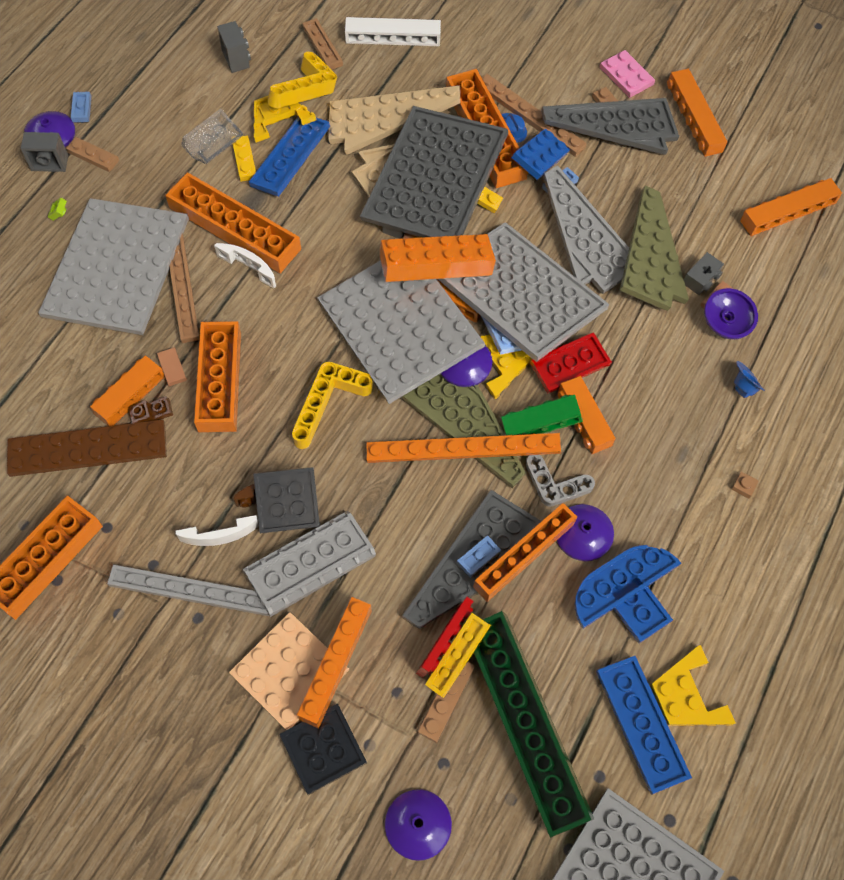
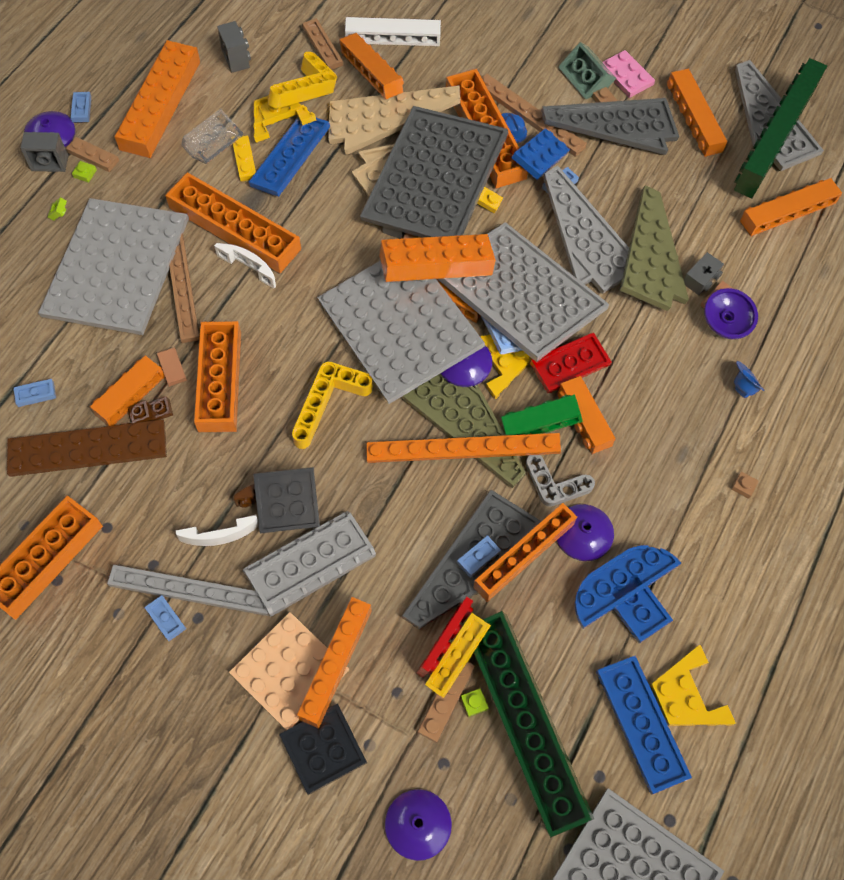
none -> medium blue plate [13,379,56,407]
none -> lime plate [72,161,97,183]
none -> orange brick [115,40,200,158]
none -> medium blue plate [145,595,186,641]
none -> orange brick [339,33,404,99]
none -> lime plate [461,688,489,718]
none -> sand green slope [559,42,616,99]
none -> dark green brick [734,58,827,199]
none -> light grey wing [735,60,824,171]

